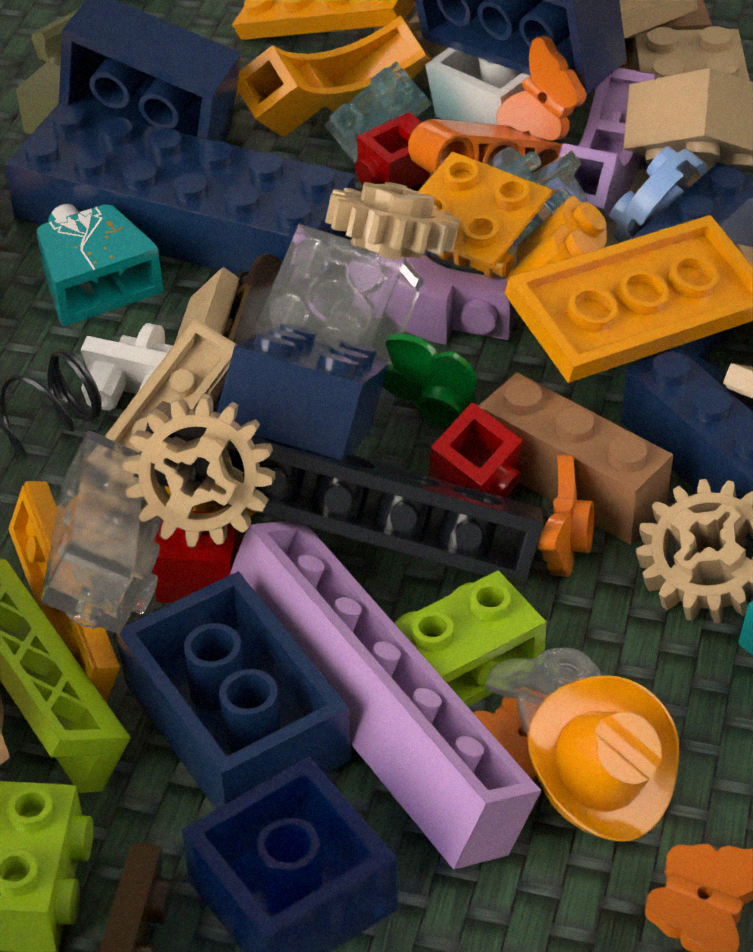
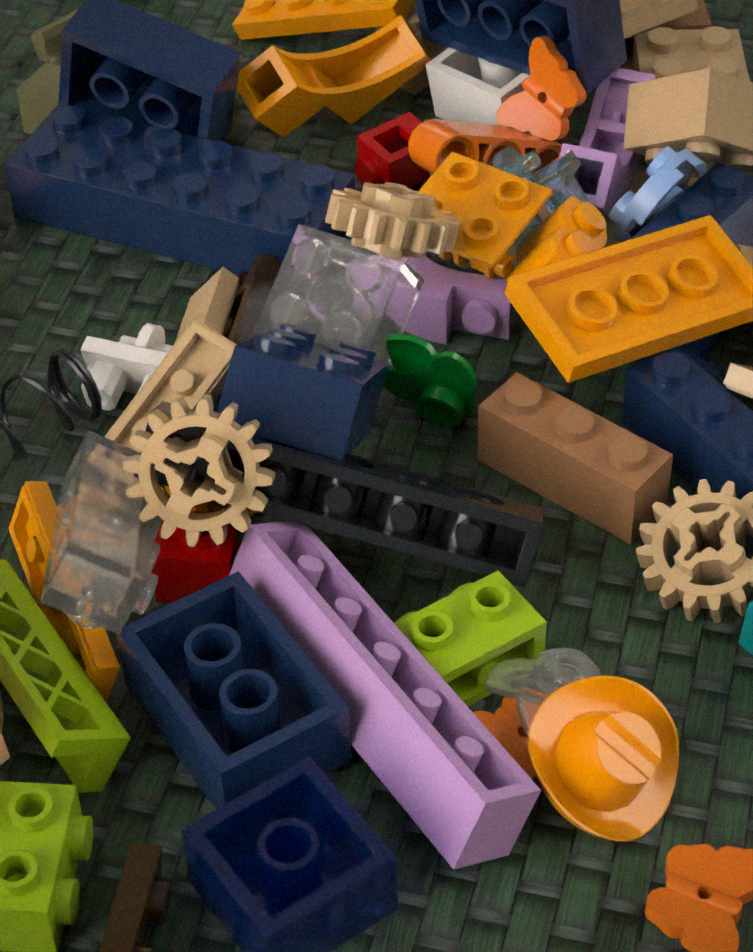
teal torso [36,204,163,327] -> none
clear light blue hips [324,61,432,163] -> none
red brick [428,402,523,498] -> none
orange animal [537,454,595,577] -> none

